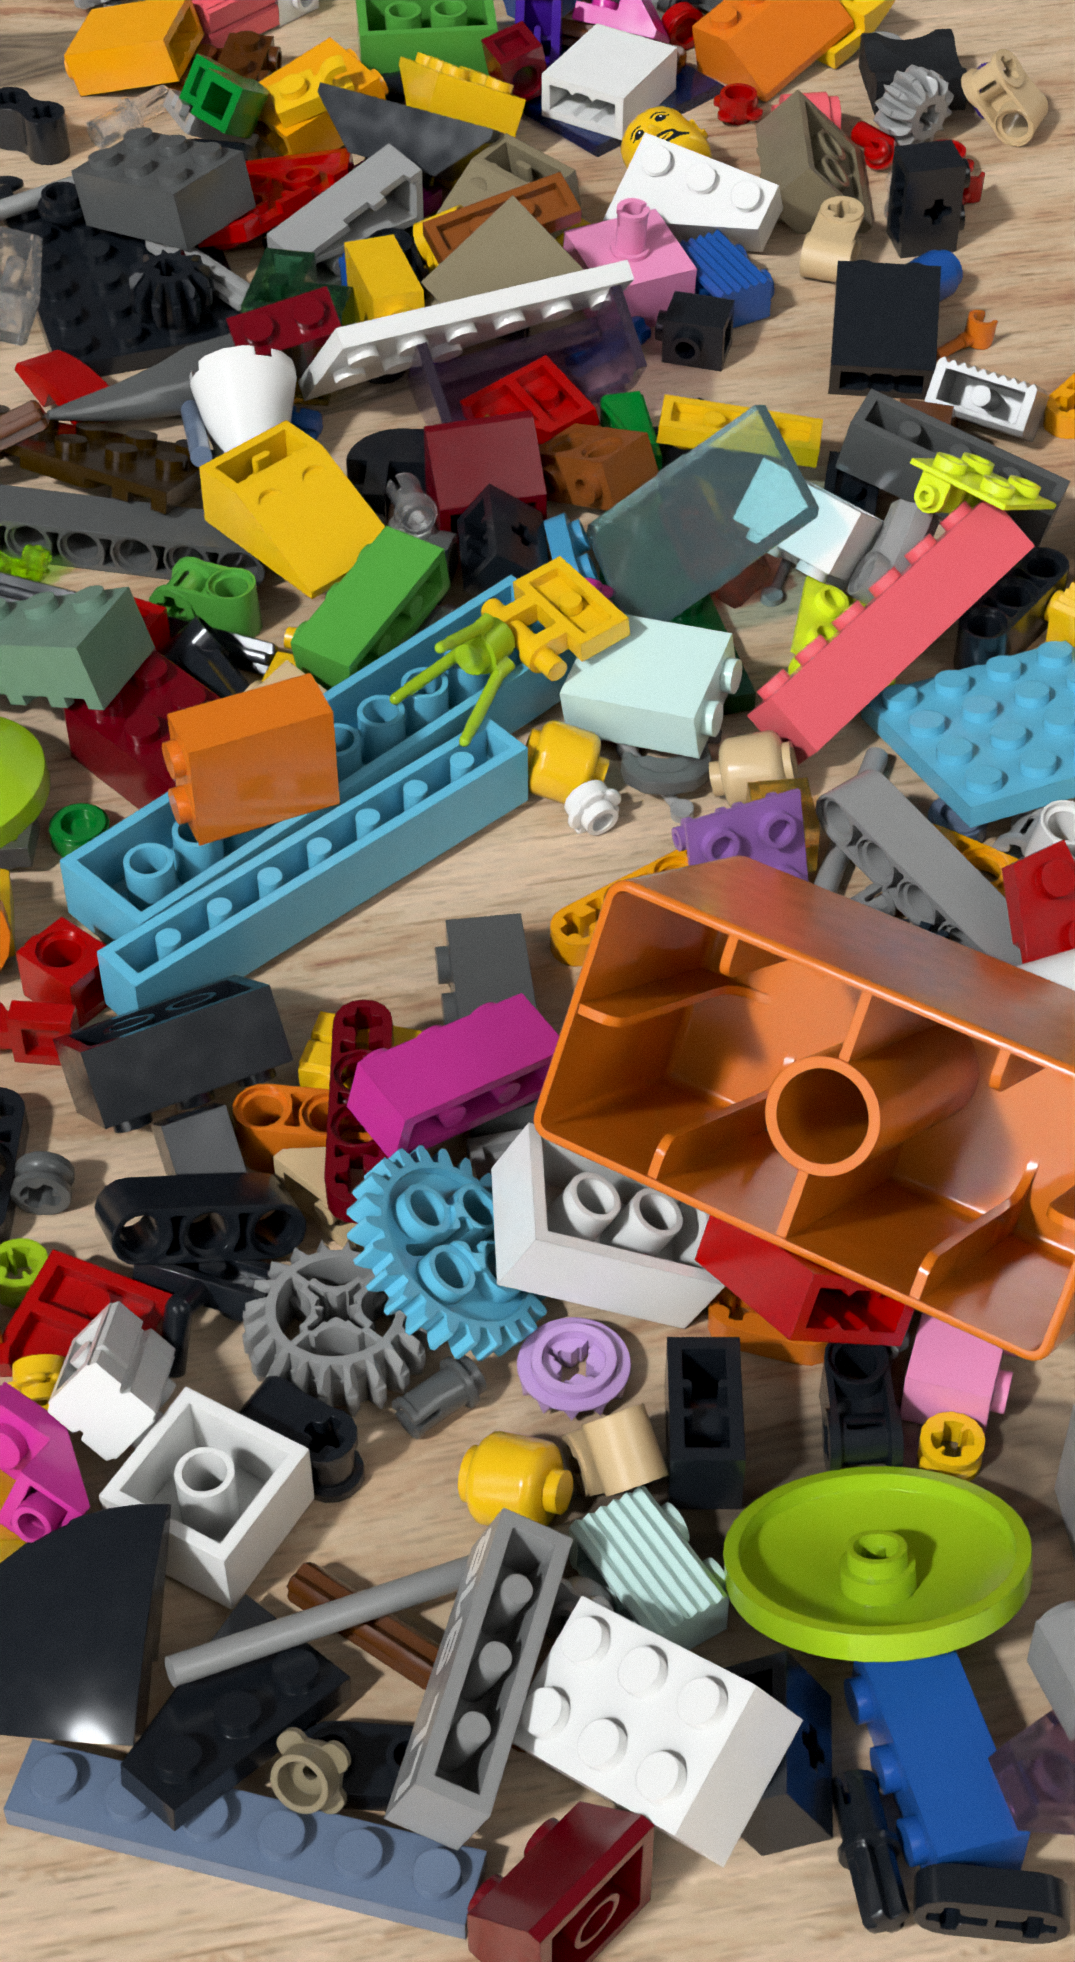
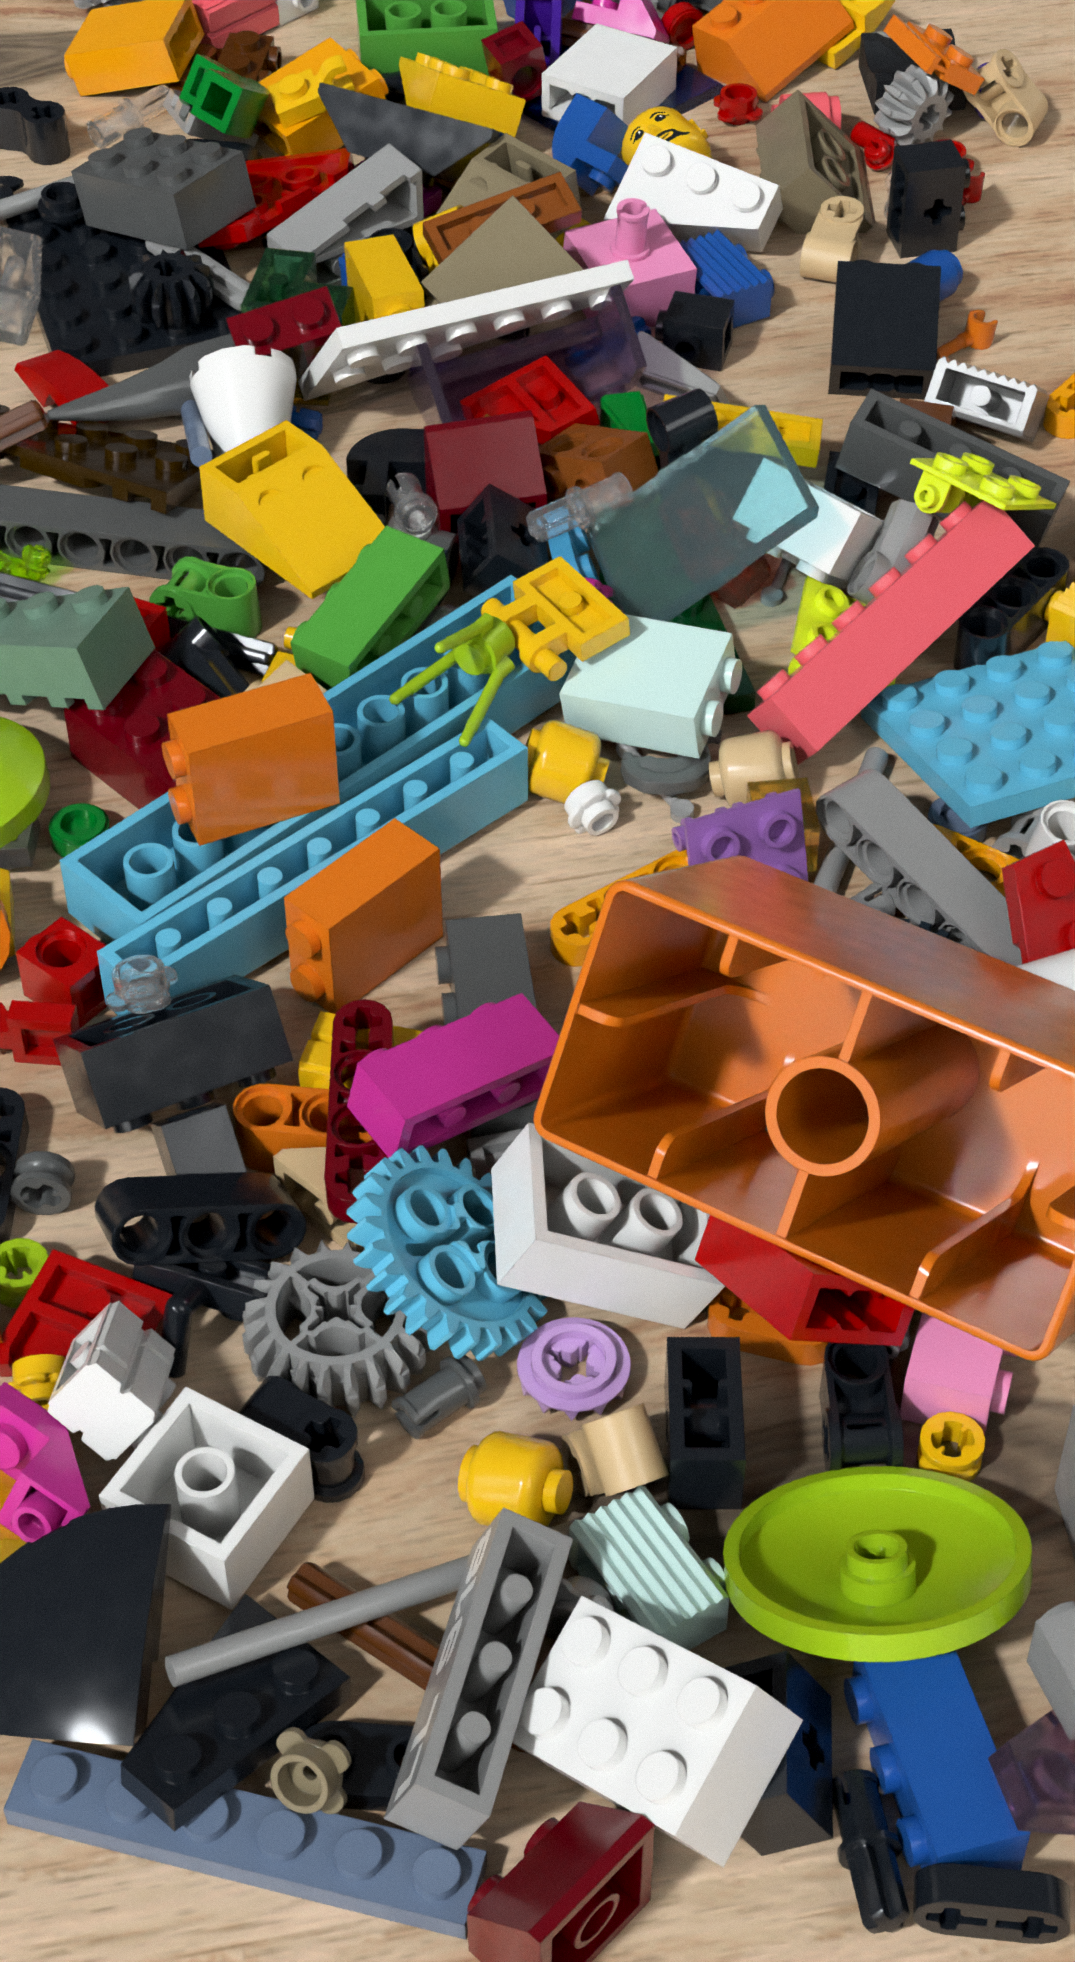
none -> clear plate [106,955,178,1014]
none -> orange brick [284,818,443,1014]
none -> clear axle [526,472,634,543]
none -> blue brick [552,93,629,196]
none -> light grey slope [624,331,730,404]
none -> black piece [646,388,718,502]
none -> orange plate [883,14,985,95]

